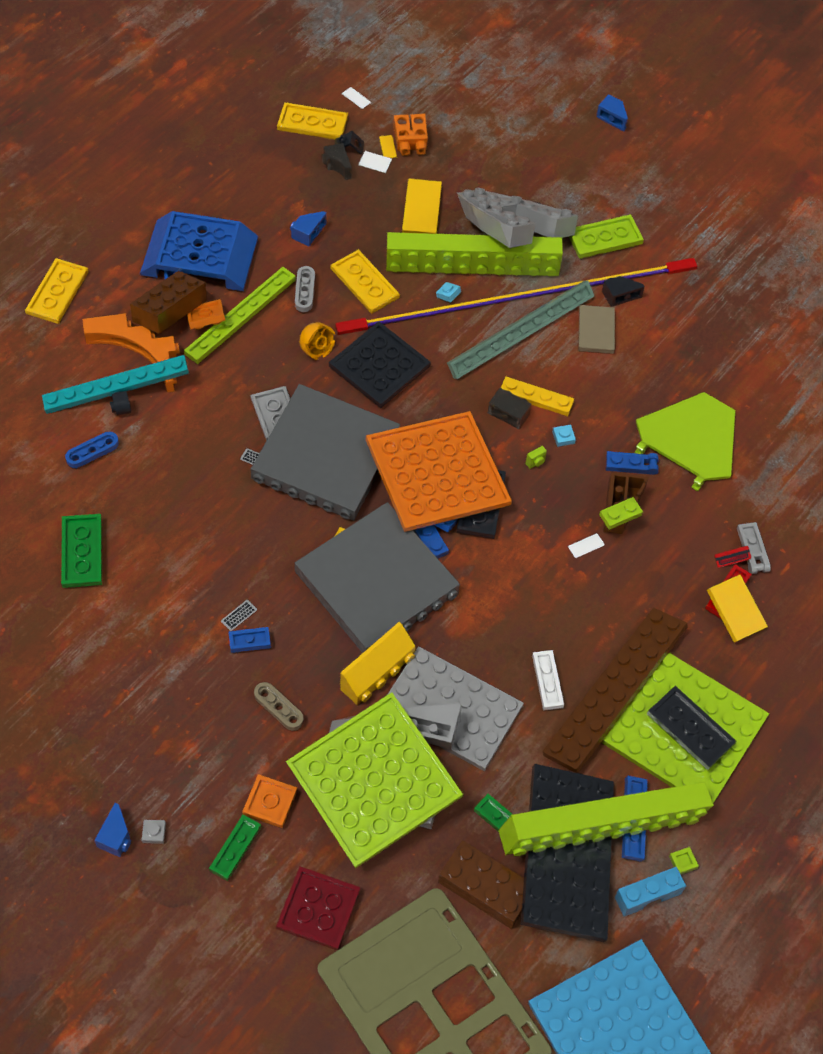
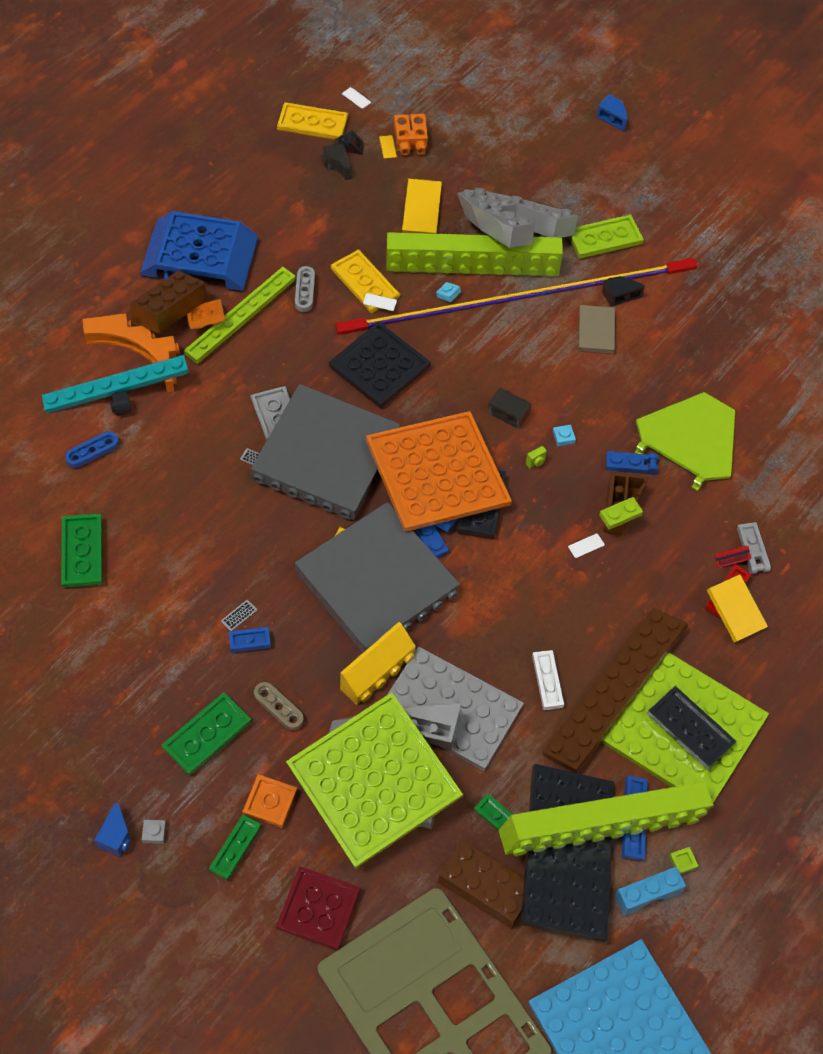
yellow tile [25,258,89,324] -> none
blue slope [290,211,327,246] -> none
light orange cylinder [299,322,335,360] -> none
white sticker [359,151,392,173] -> none
sand green plate [447,280,594,379] -> none
yellow plate [499,377,574,416] -> none
none -> green plate [161,692,252,776]
none -> white sticker [363,293,397,311]

